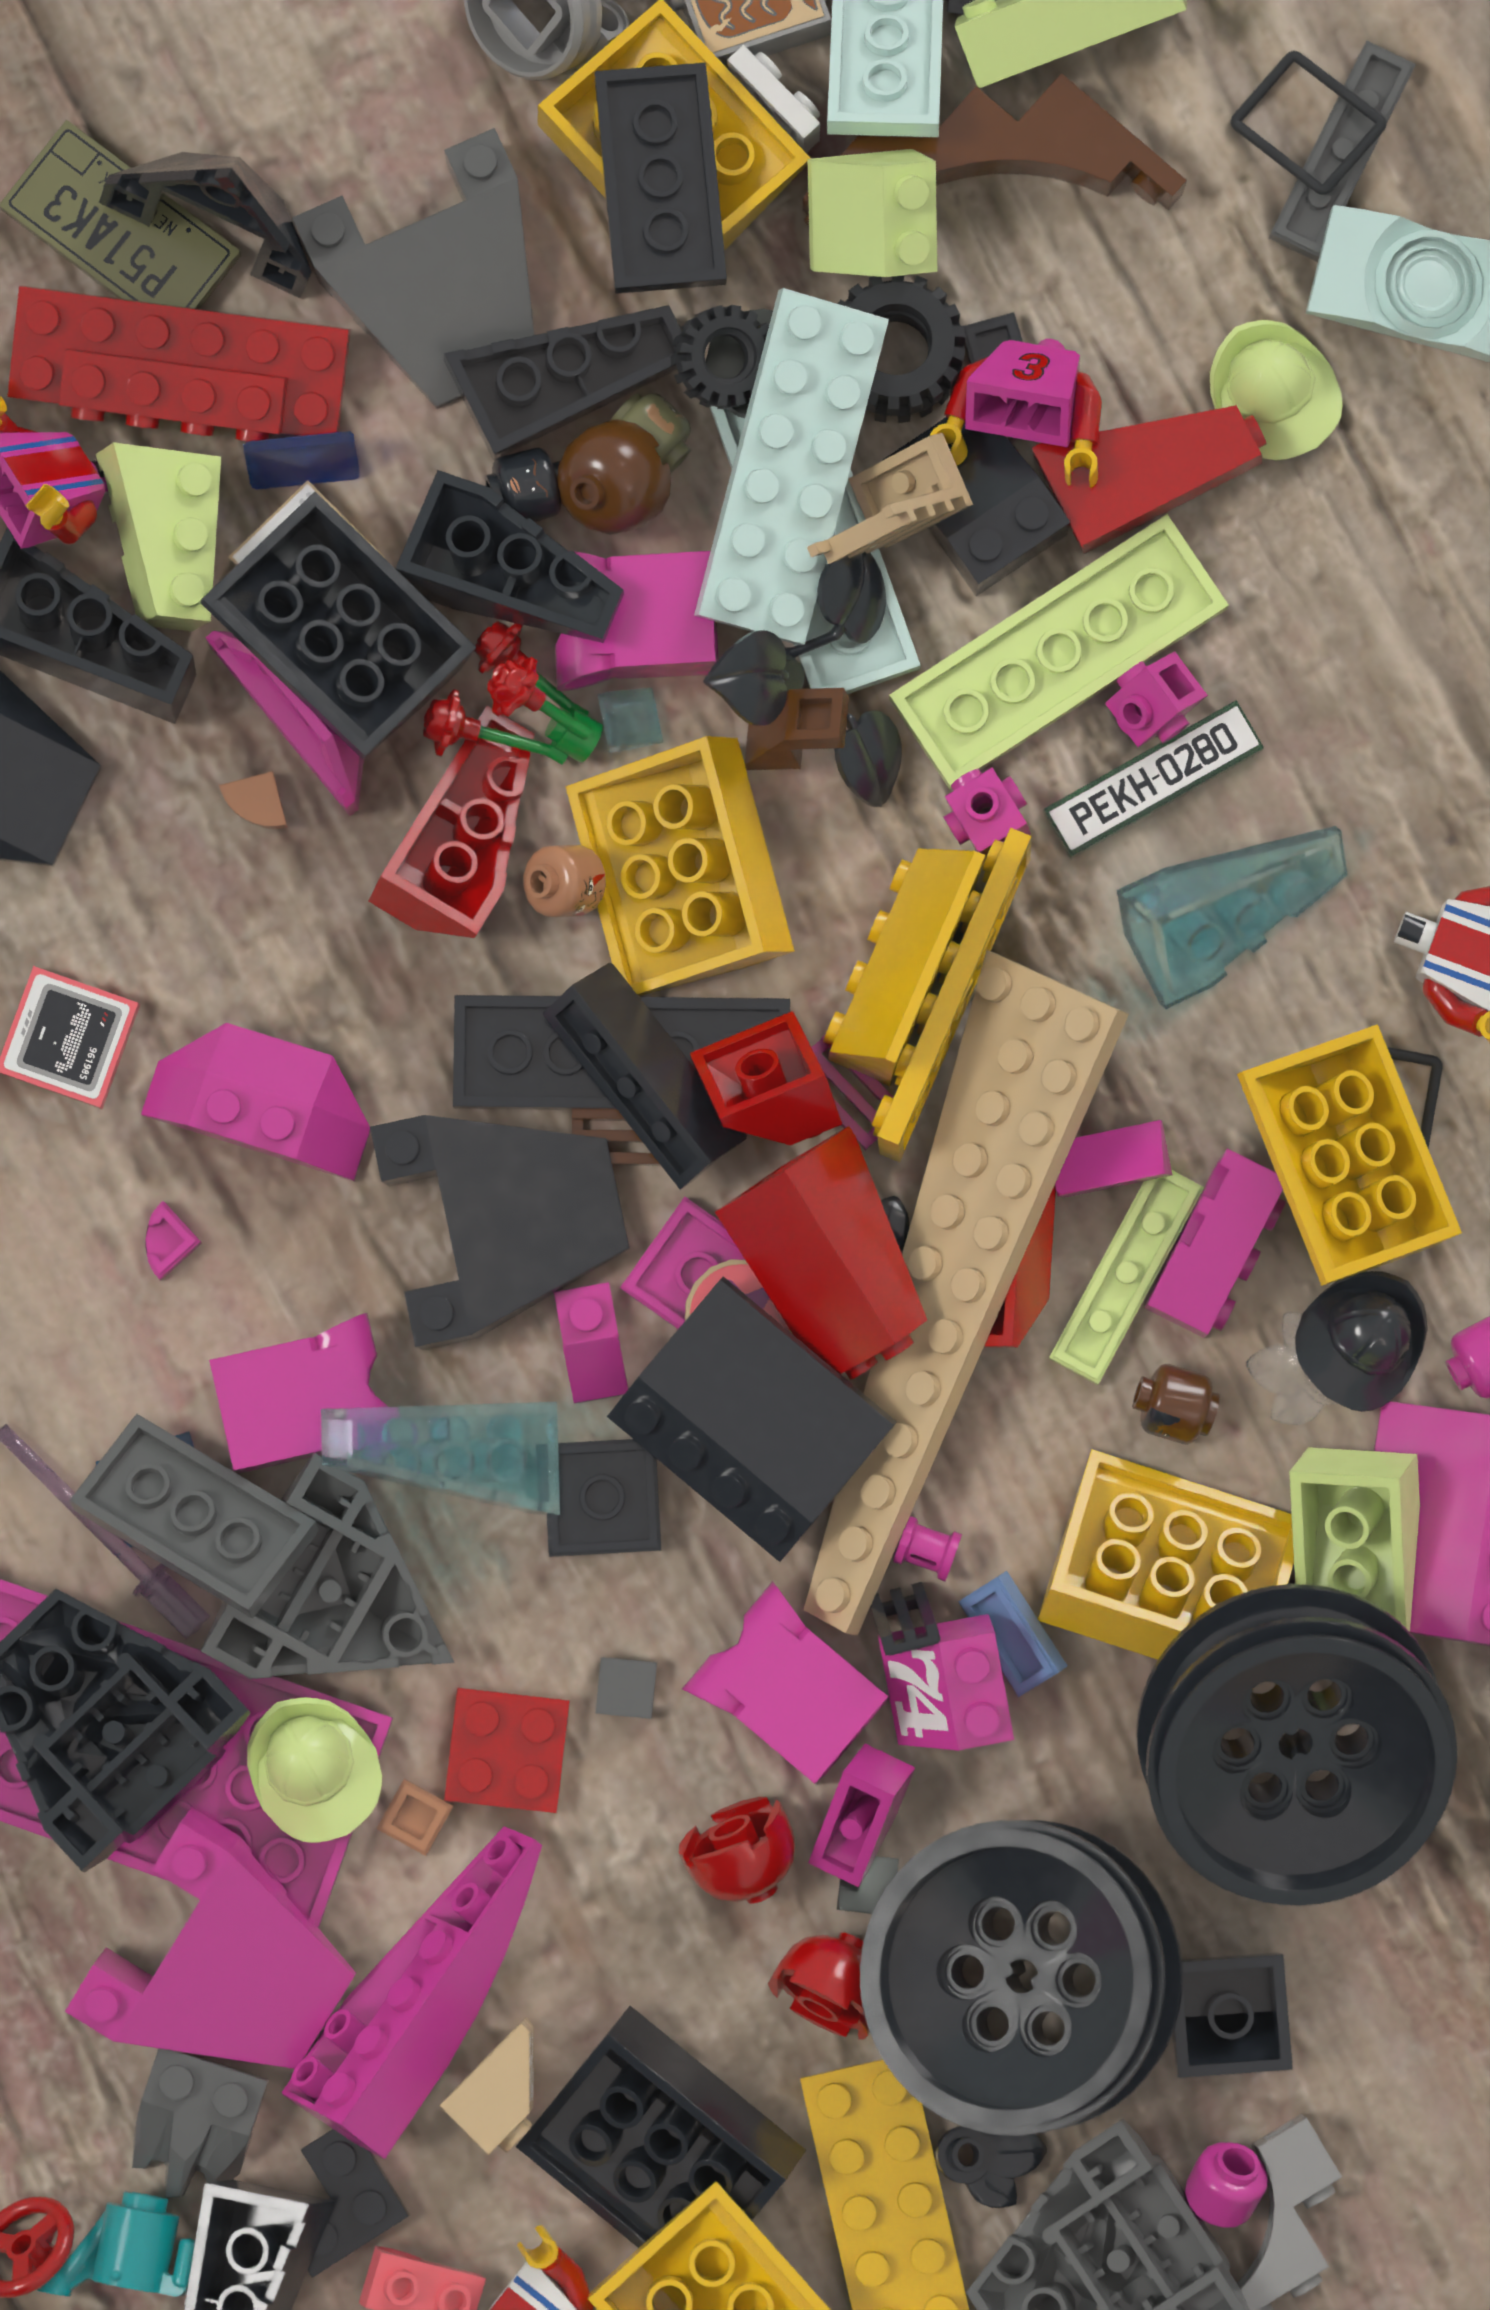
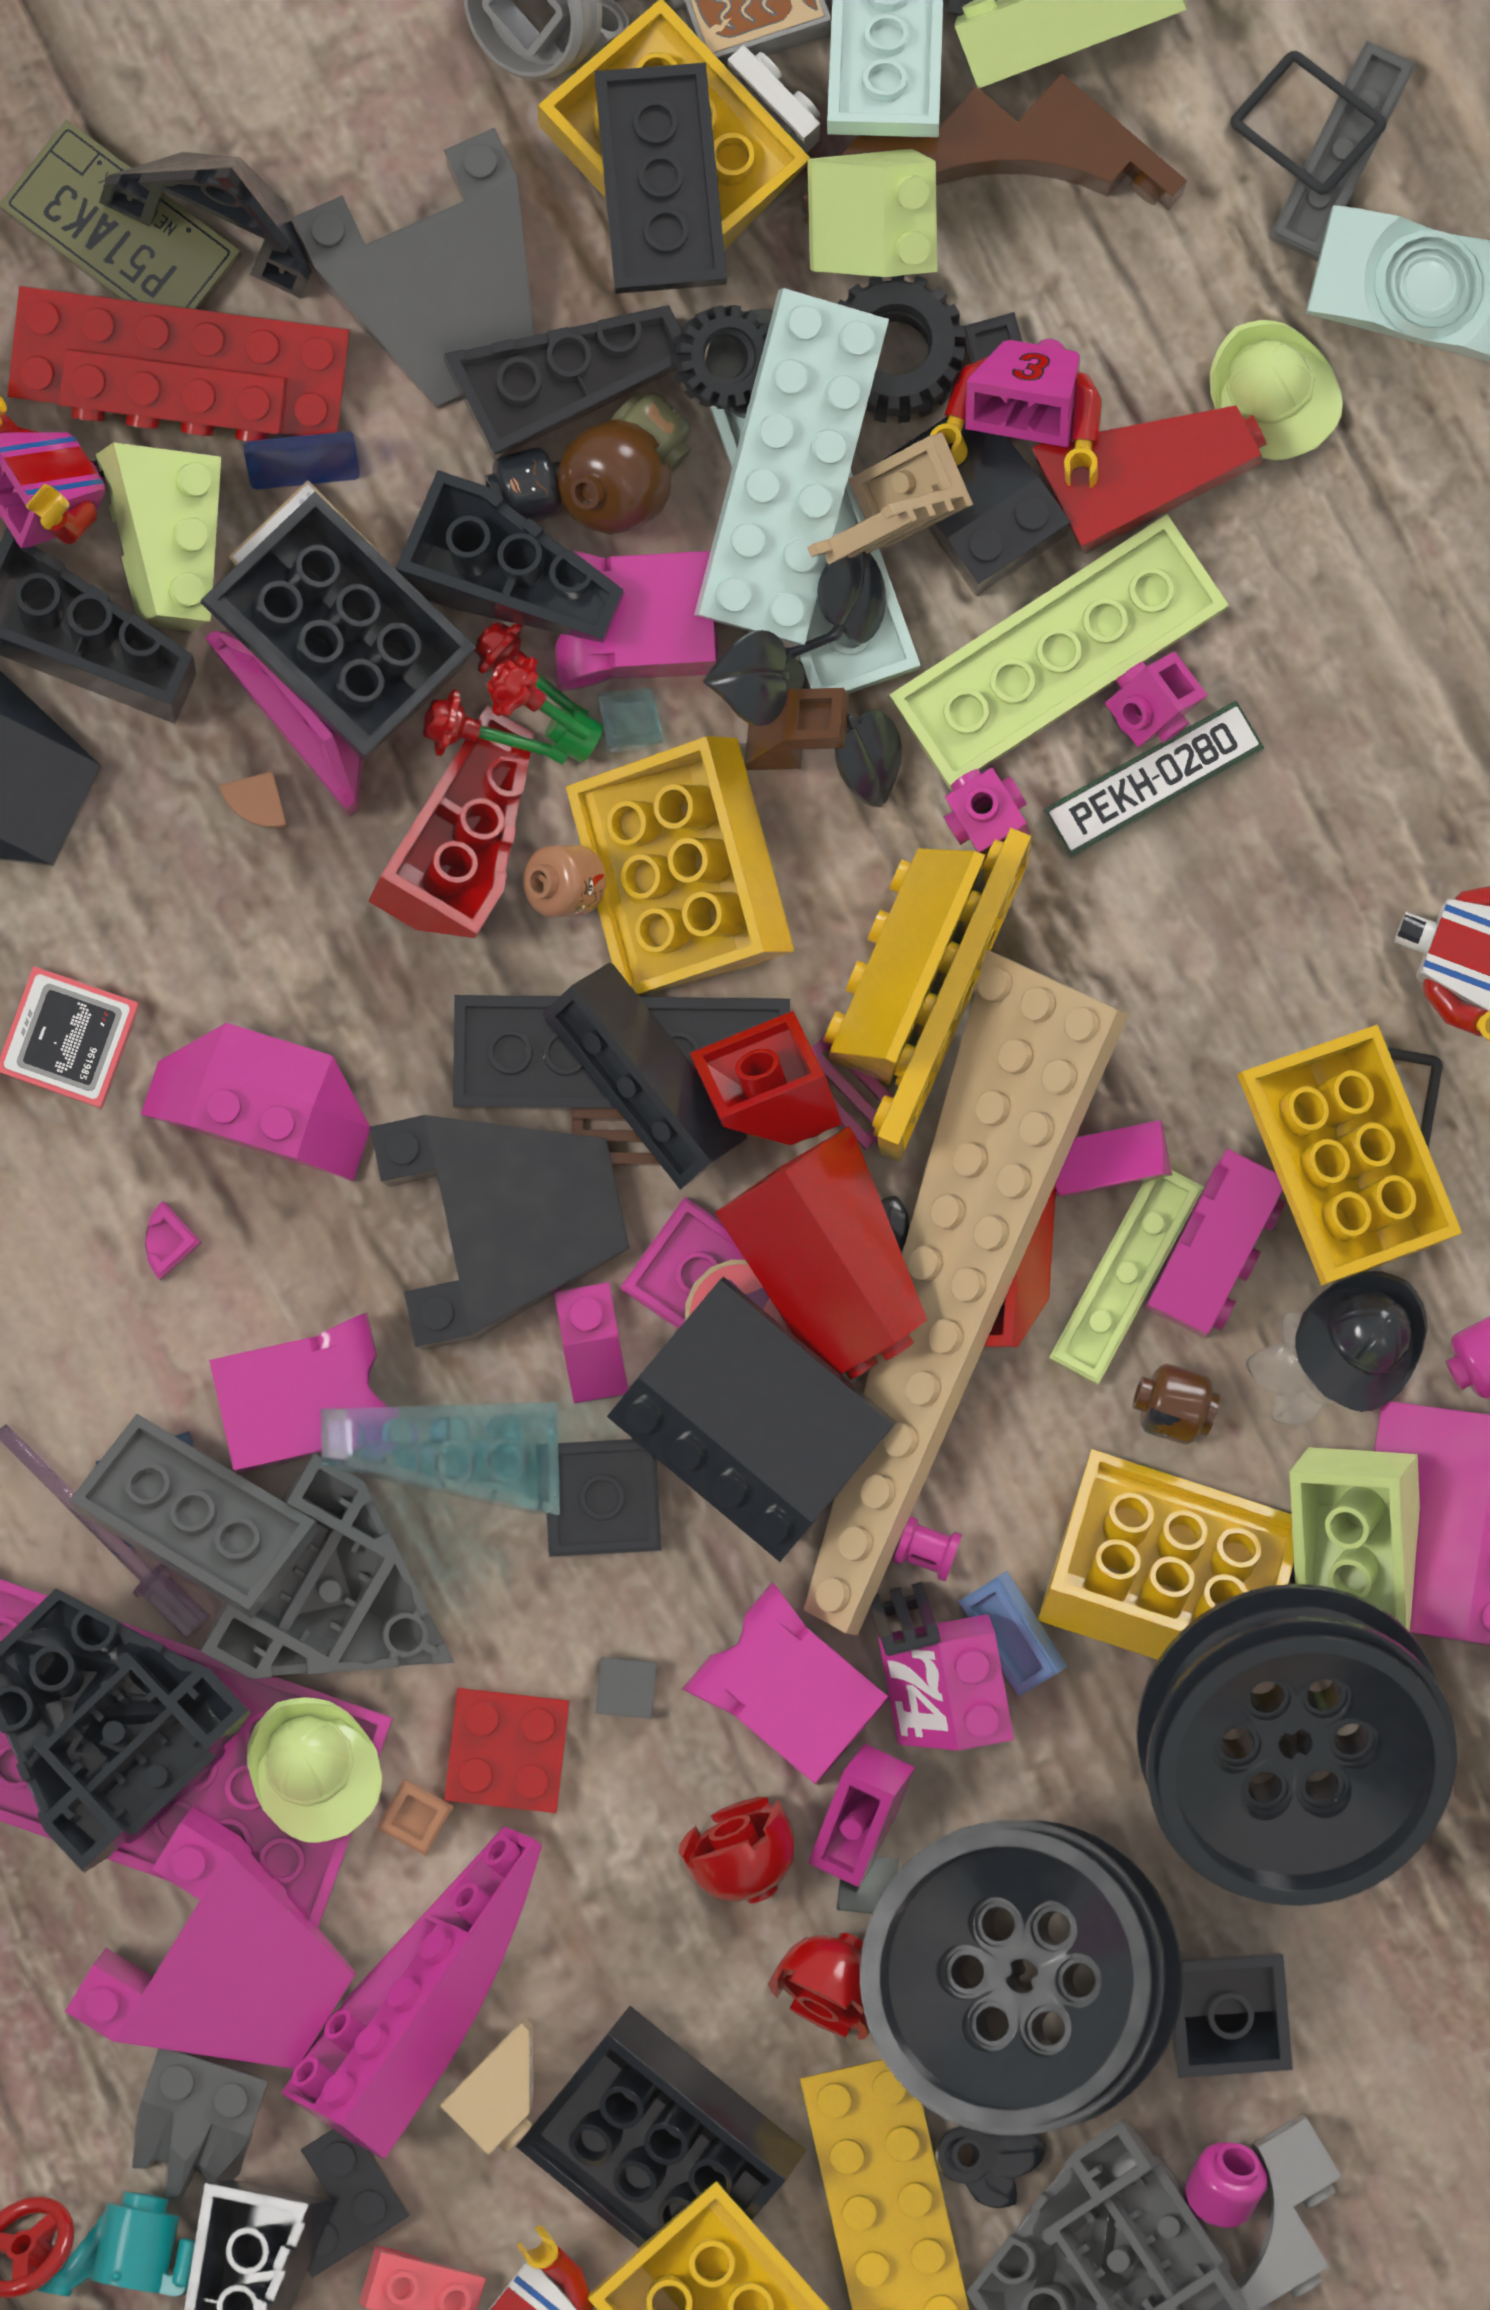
clear light blue wedge [1117,826,1348,1009] -> none

